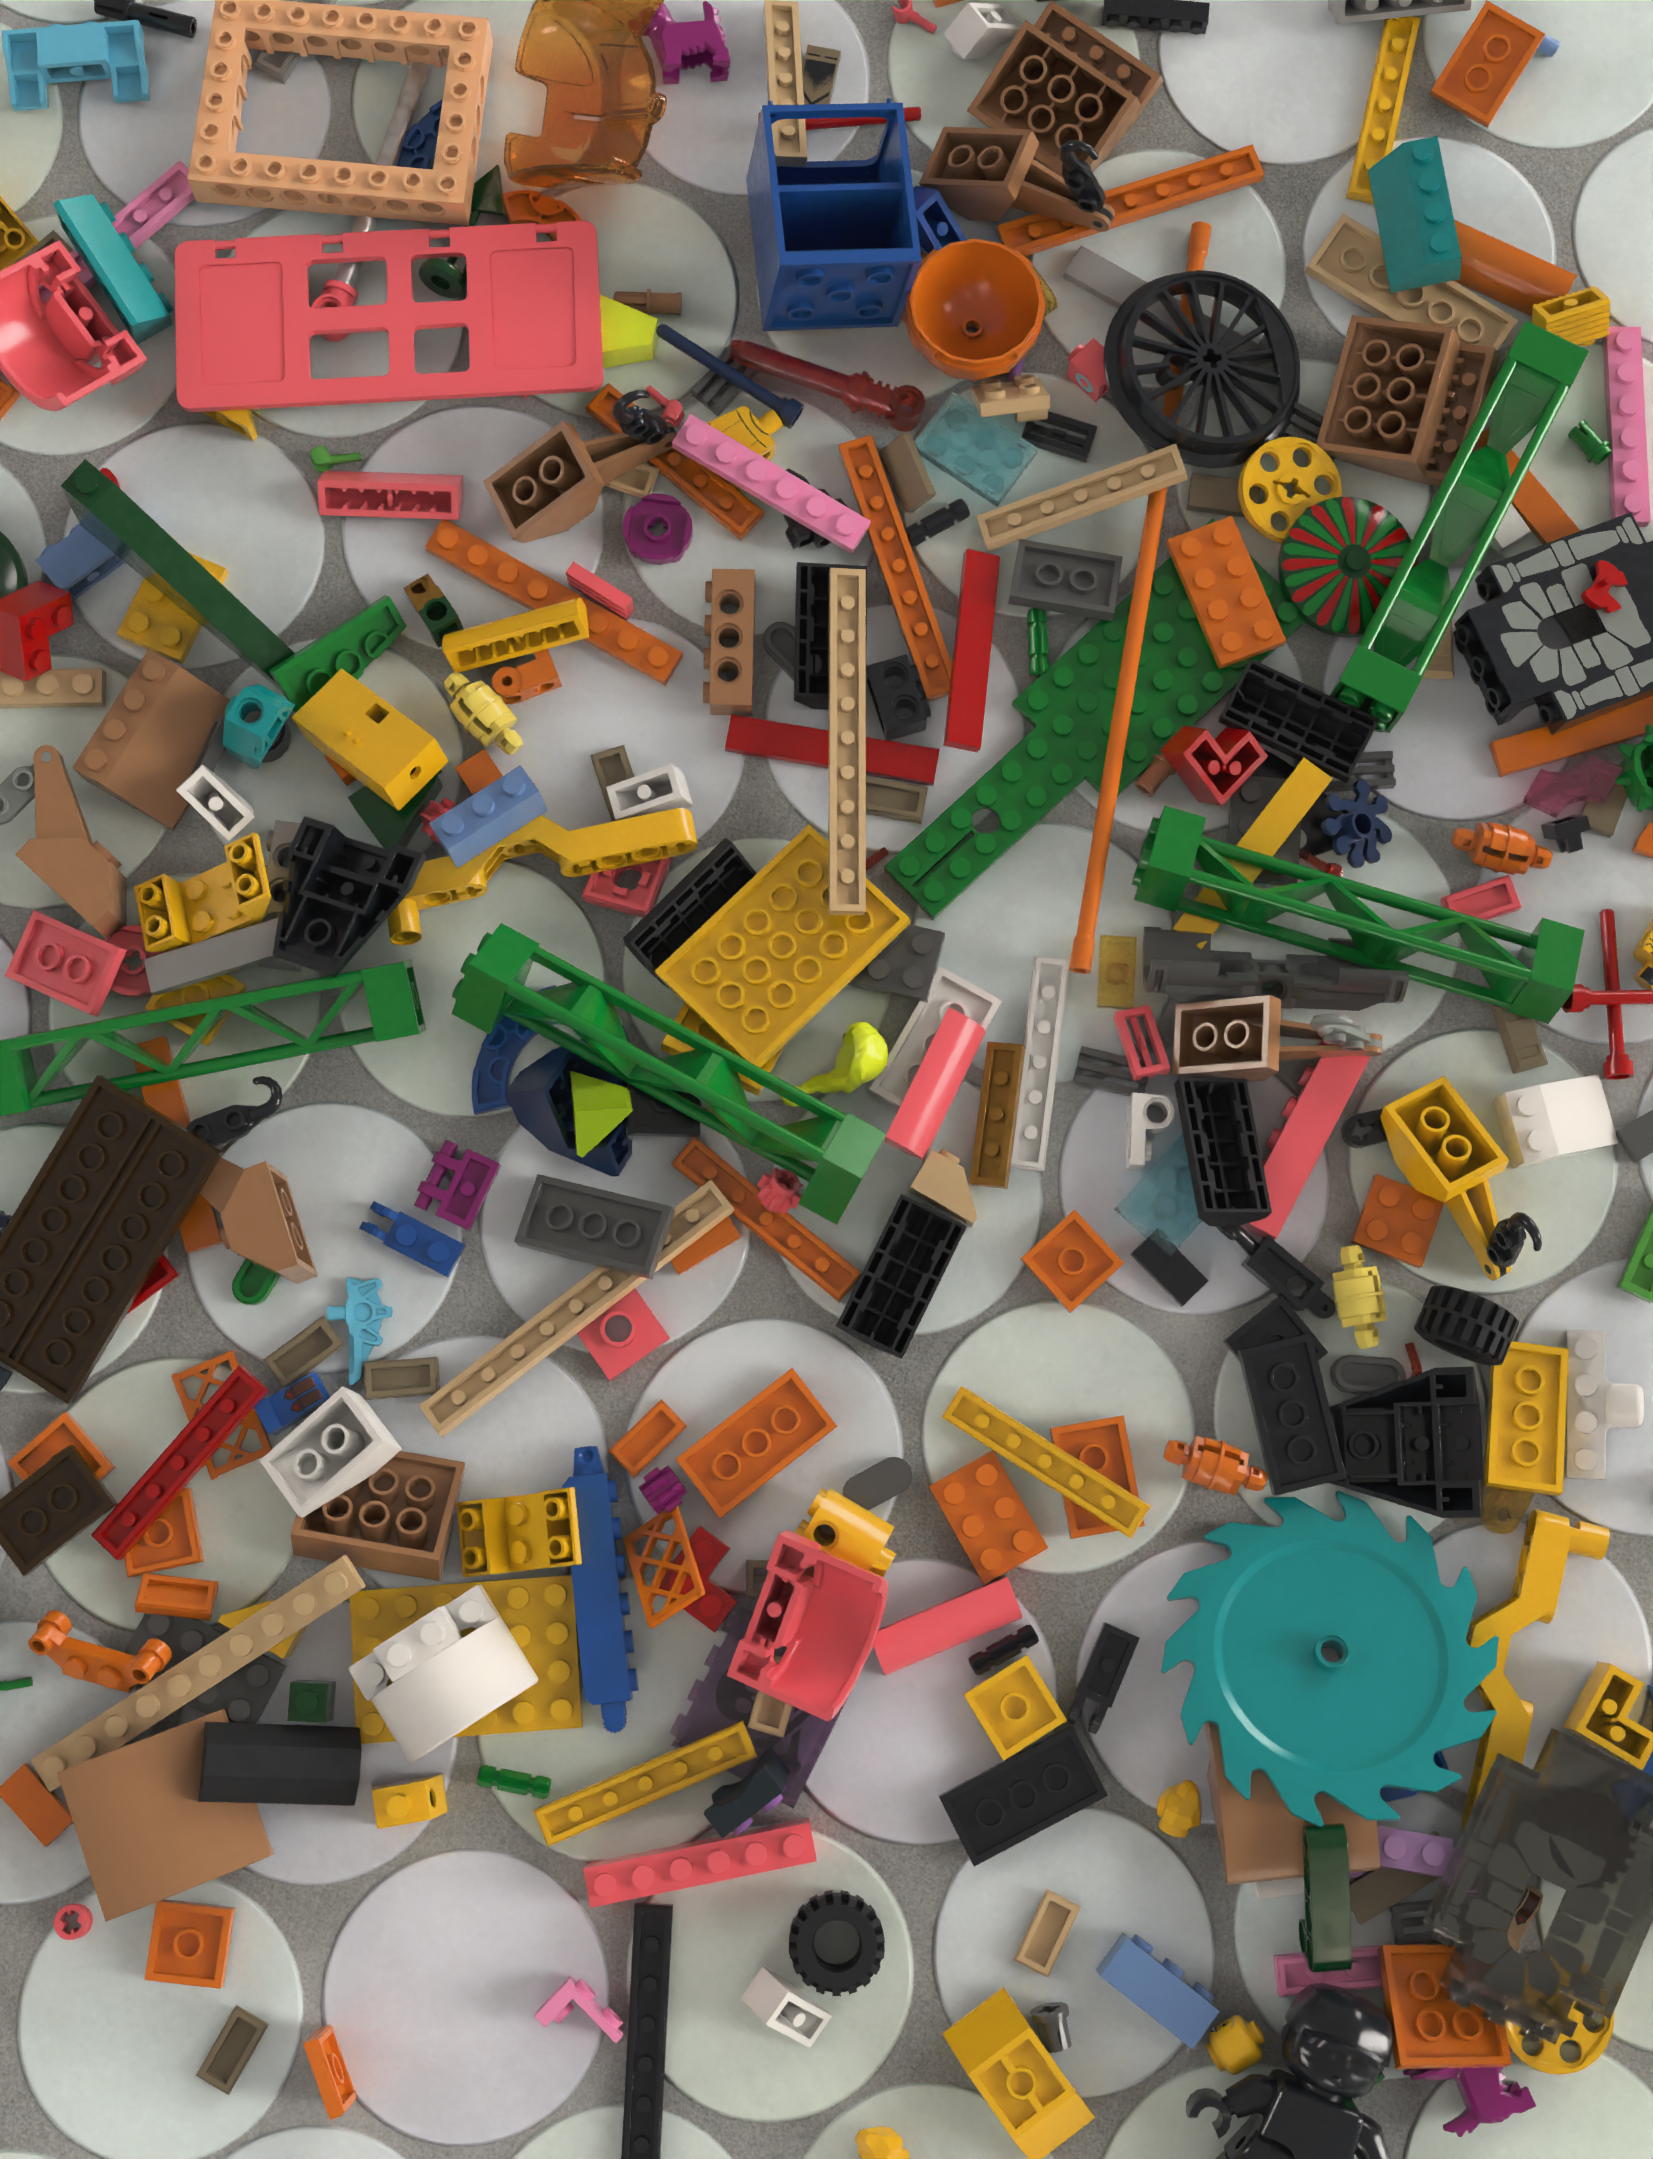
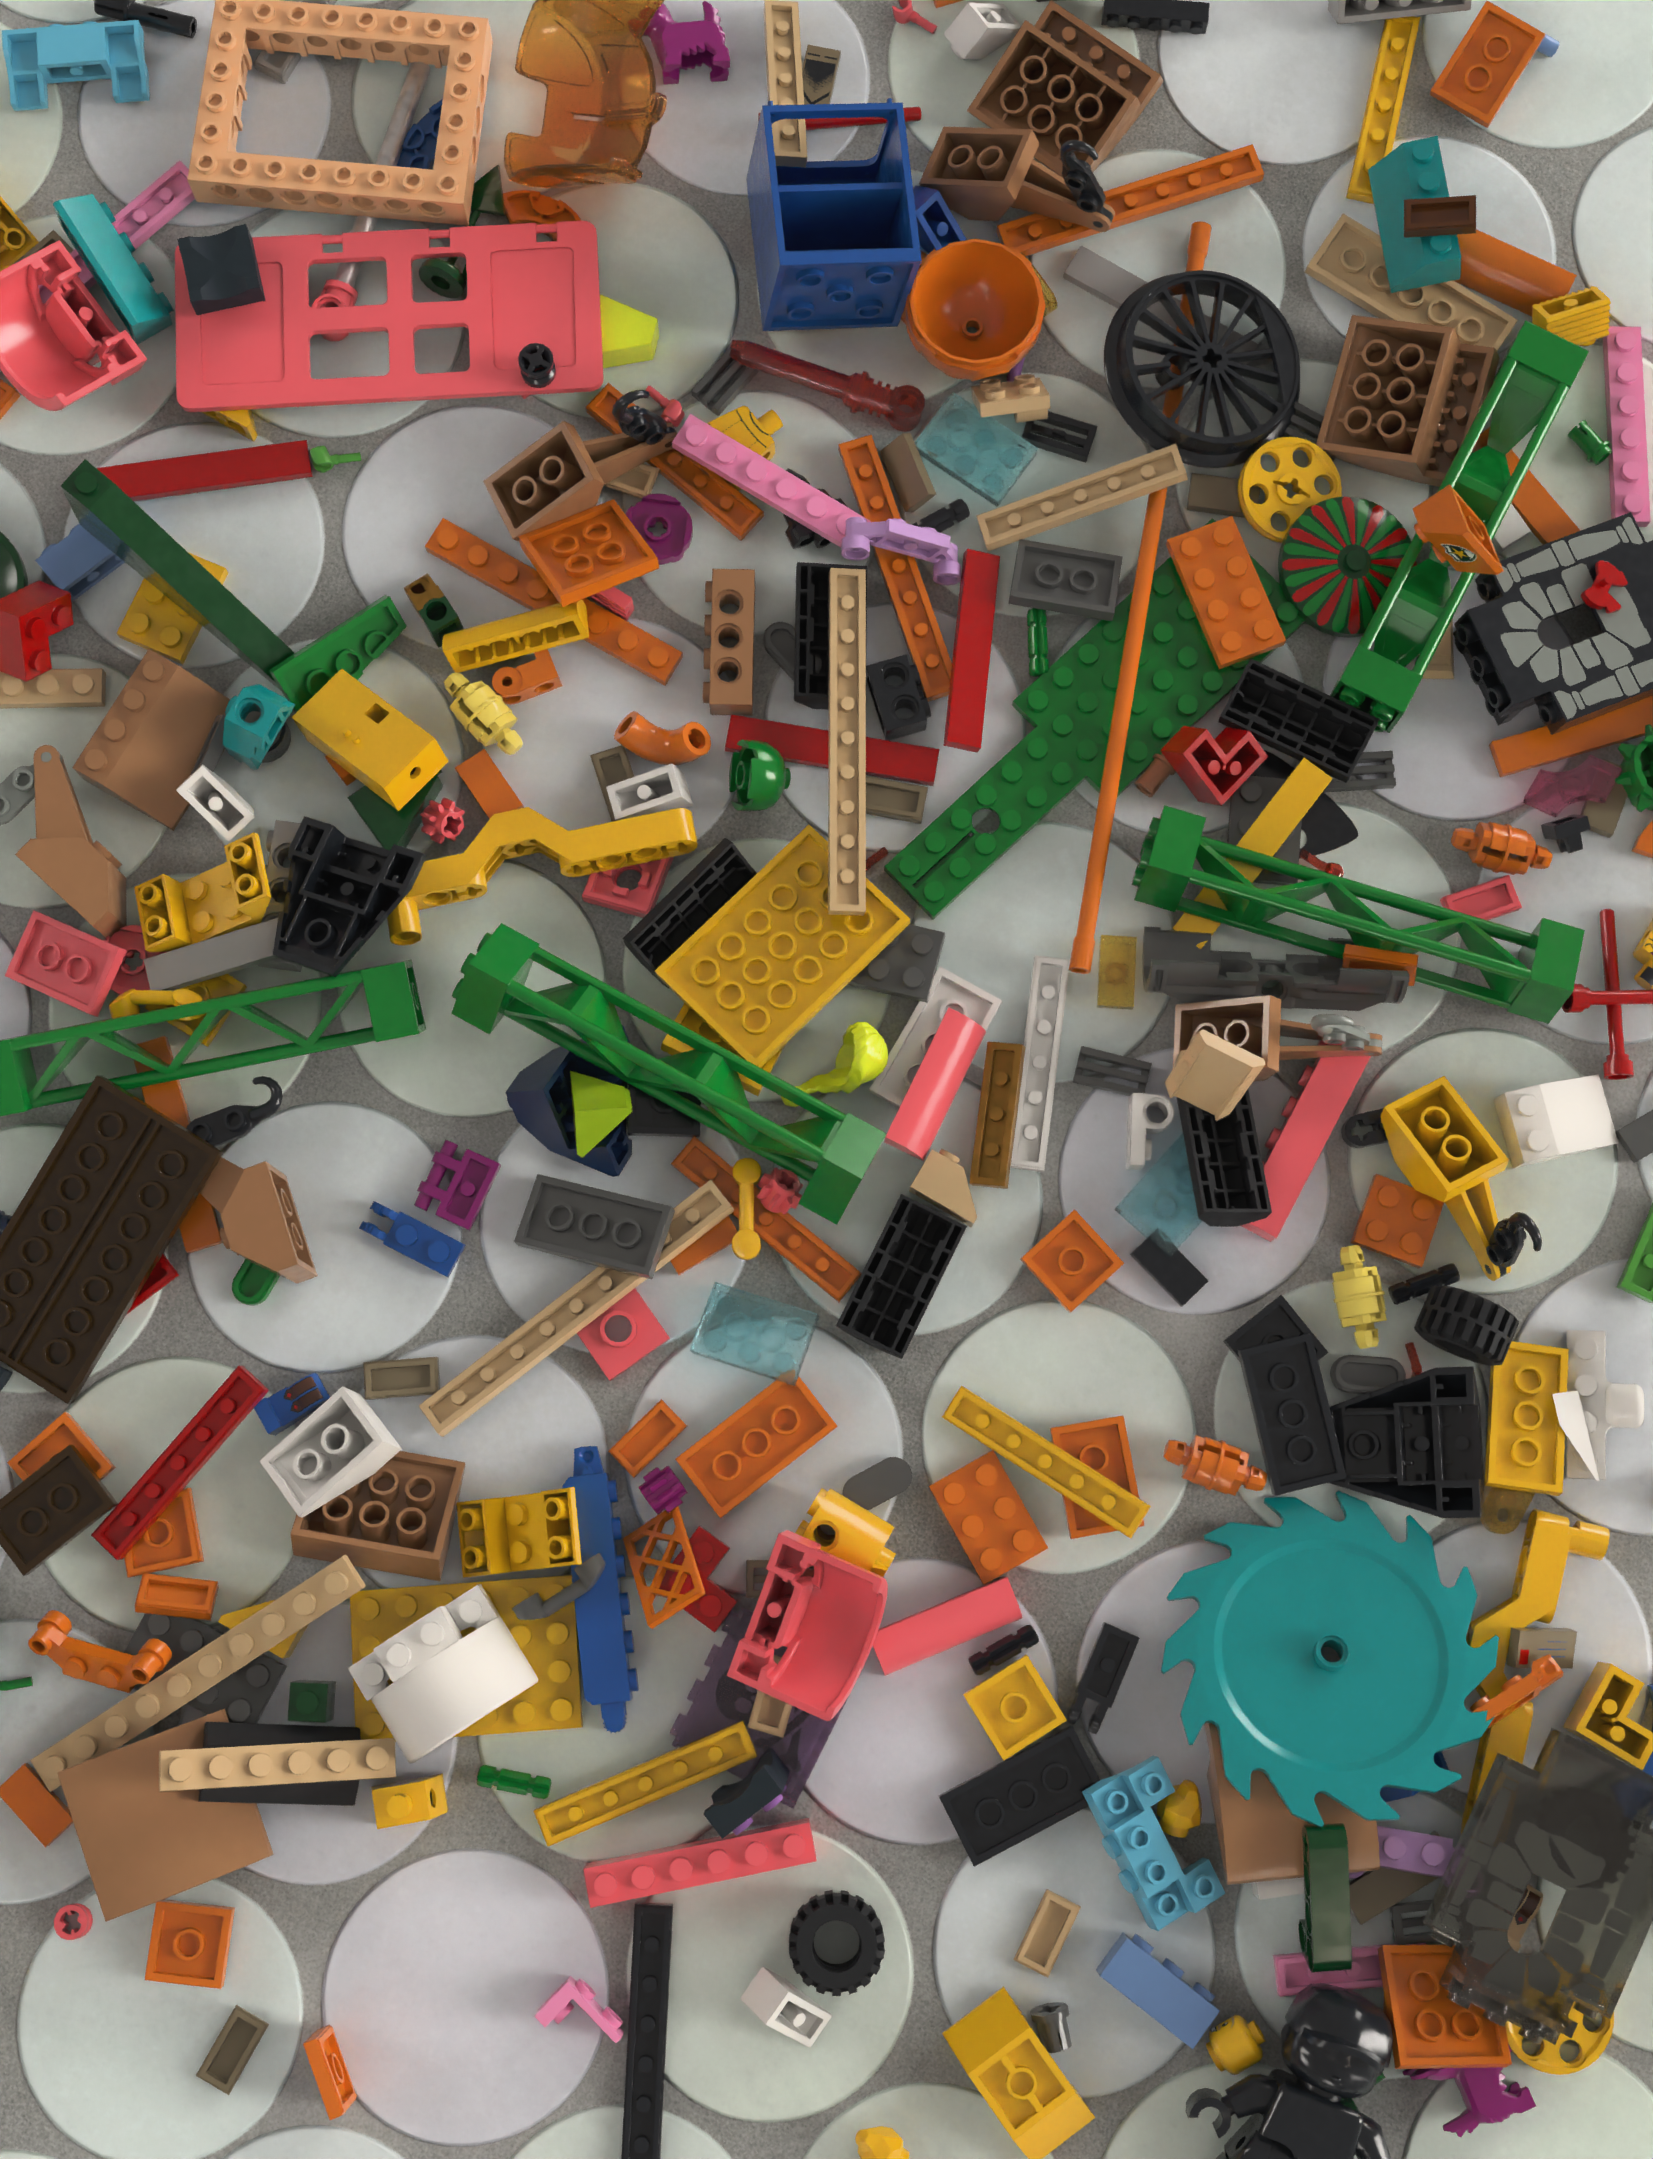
orange window [171,1350,272,1480] -> none
dark tan tile [263,1316,344,1389] -> none
coral brick [317,470,463,520] -> none
medium azure piece [327,1277,393,1385] -> none
medium blue brick [429,765,548,868] -> none
blue tile [472,985,557,1115] -> none
medium nougat axle [613,289,682,316] -> none
dark blue piece [656,324,804,429] -> none
coral brick [1066,338,1109,402] -> none
coral tile [1113,1005,1171,1081] -> none
black piece [1215,1226,1336,1319] -> none
dark blue animal [1321,780,1392,868] -> none
dark tan tile [1491,1005,1548,1074] -> none
none -> red tile [97,440,313,501]
none -> yellow bar [109,988,205,1021]
none -> tan plate [159,1738,396,1792]
none -> black brick [177,224,265,315]
none -> dark grey bar [512,1553,606,1620]
none -> black wheel [518,343,556,388]
none -> orange plate [518,499,659,607]
none -> orange cylinder [614,711,711,765]
none -> clear light blue plate [690,1282,819,1386]
none -> green cylinder [729,740,791,812]
none -> yellow bar [732,1158,762,1260]
none -> lavender plate [841,517,961,585]
none -> medium azure bracket [1082,1756,1226,1931]
none -> tan slope [1165,1029,1265,1121]
none -> orange tile [1342,944,1419,986]
none -> black axle [1388,1263,1460,1305]
none -> reddish brown tile [1404,195,1476,238]
none -> orange slope [1413,484,1504,575]
none -> orange hinge [1470,1654,1564,1730]
none -> dark tan tile [1507,1627,1577,1669]
none -> white sticker [1553,1391,1599,1481]

